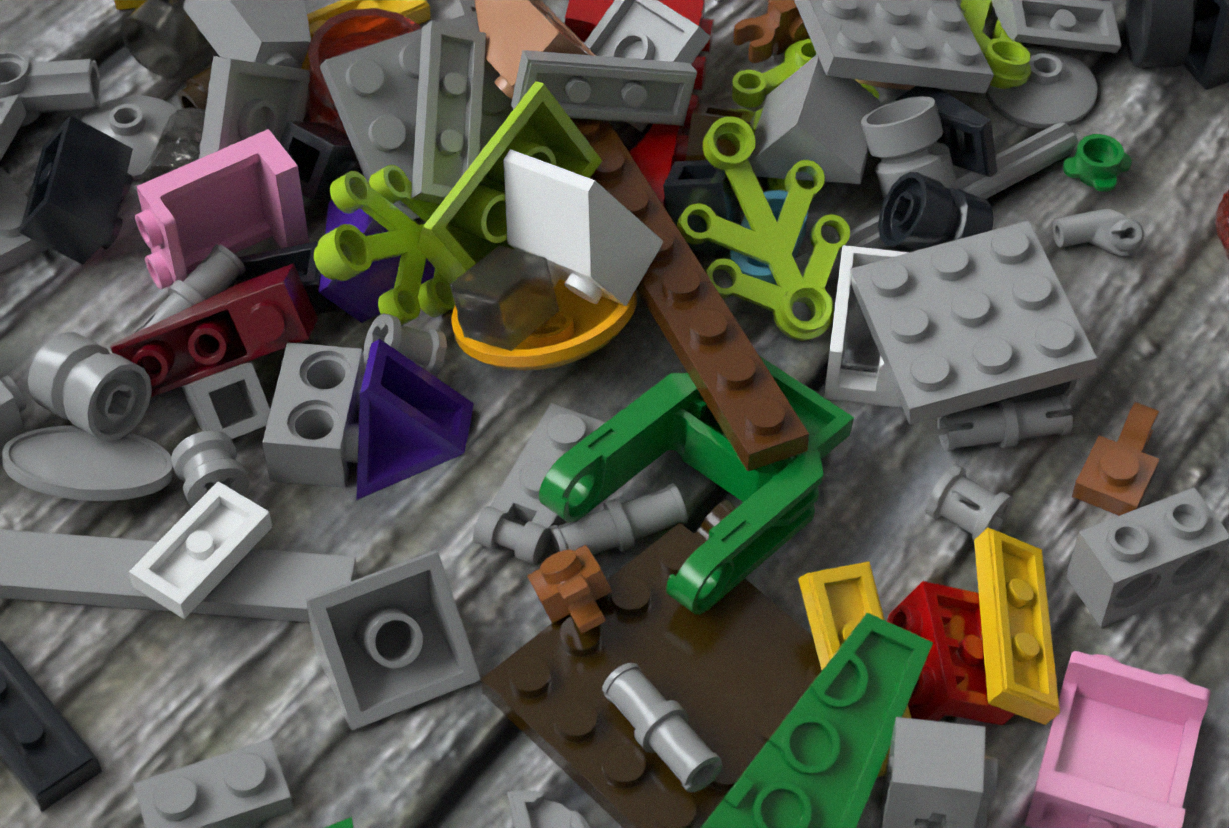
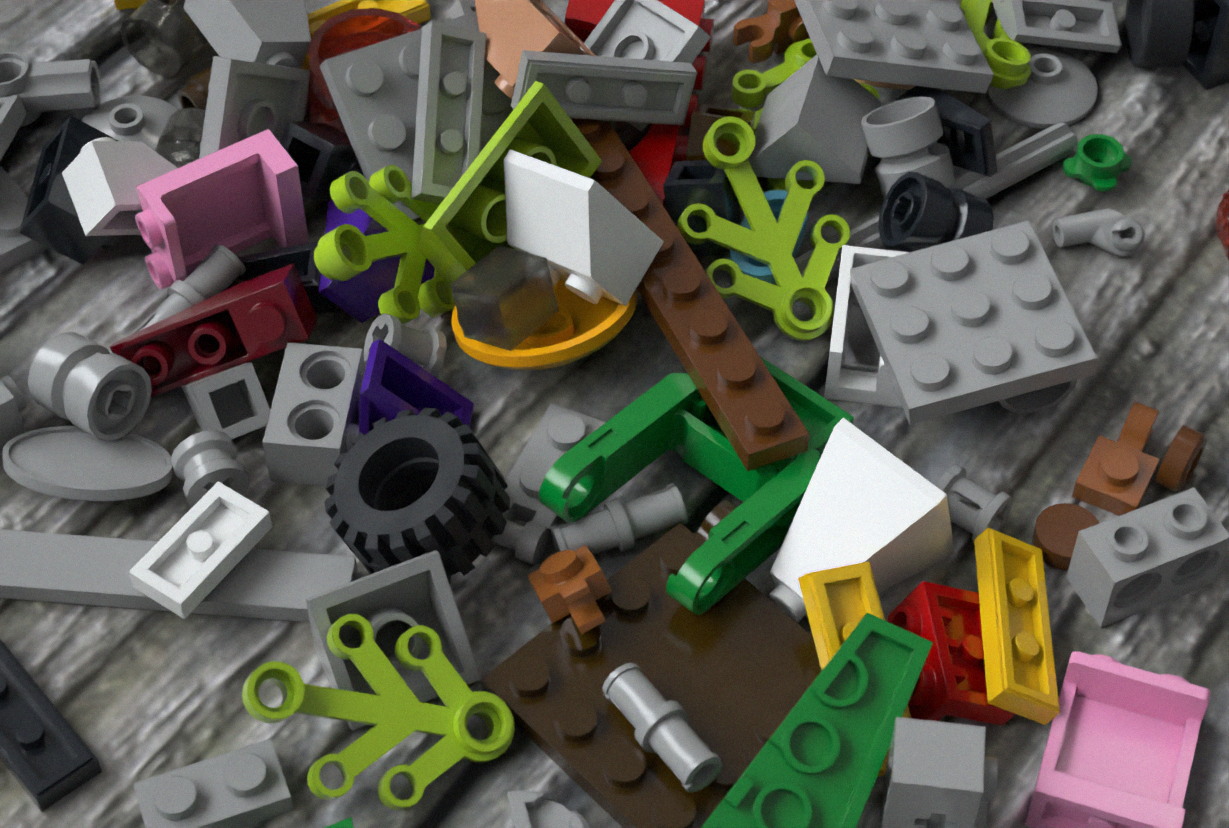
light grey pin [937,394,1073,451] -> none
none -> white slope [62,137,177,236]
none -> lime plant [242,614,515,810]
none -> black tyre [324,408,510,584]
none -> white slope [769,418,954,622]
none -> reddish brown tile [1032,503,1099,570]
none -> reddish brown tile [1156,425,1207,493]

